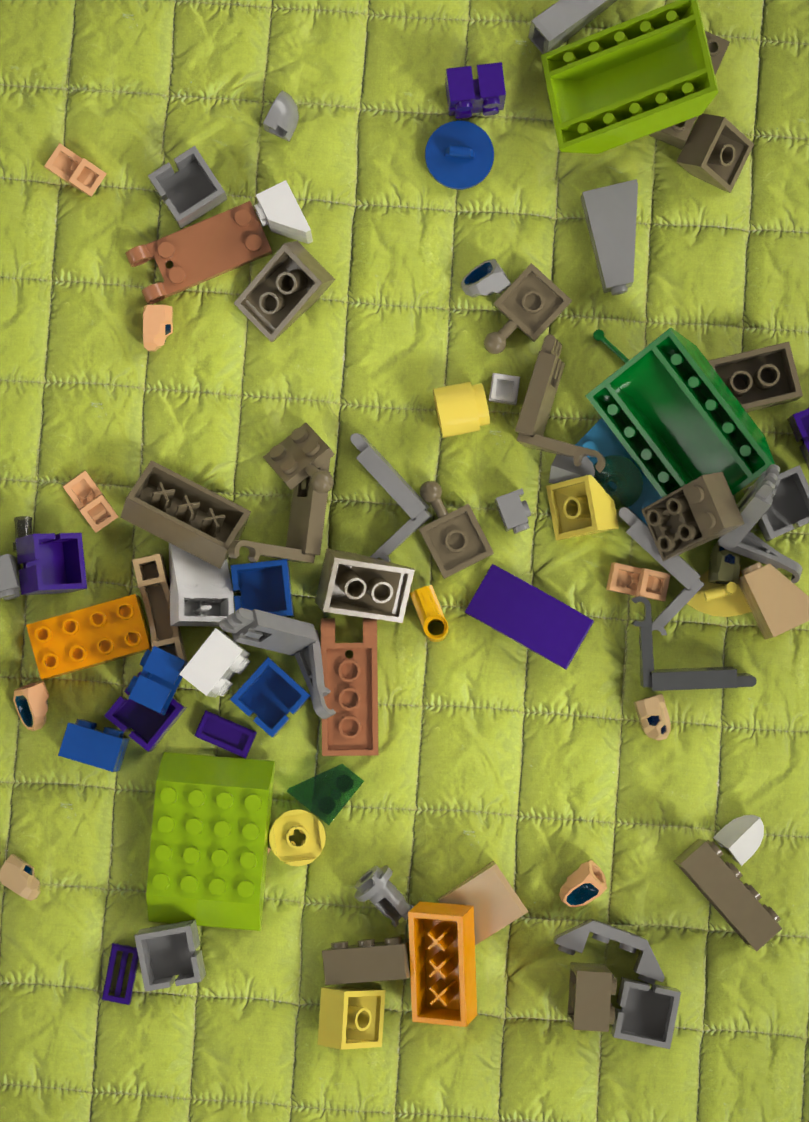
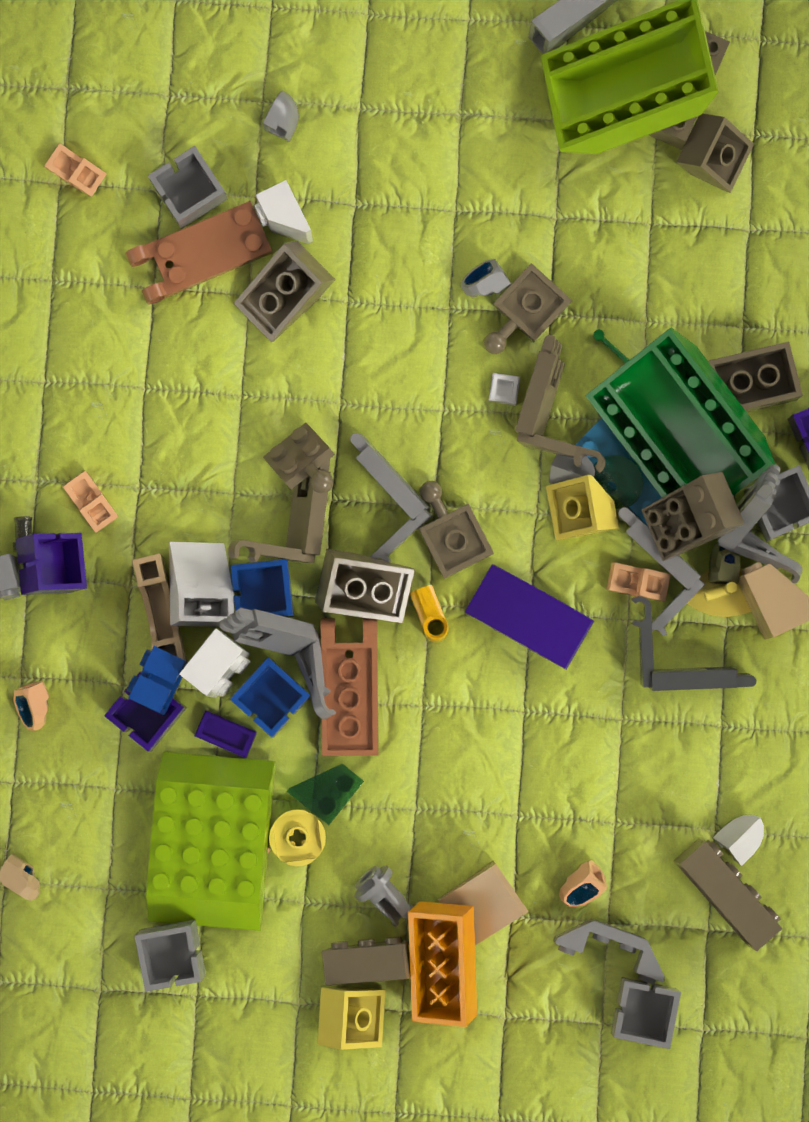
light orange brick [26,594,152,680] -> none
blue piece [58,719,129,772] -> none
dark purple tile [102,943,139,1005] -> none
dark tan brick [120,460,251,569] -> none
light nougat rock [143,305,173,352] -> none
blue shield [425,121,494,190] -> none
light yellow piece [433,381,490,438] -> none
dark purple piece [445,62,506,119] -> none
light grey brick [495,488,531,534] -> none
dark tan brick [567,962,617,1032] -> none
light grey slope [581,179,638,295] -> none
tan rock [634,694,671,741] -> none

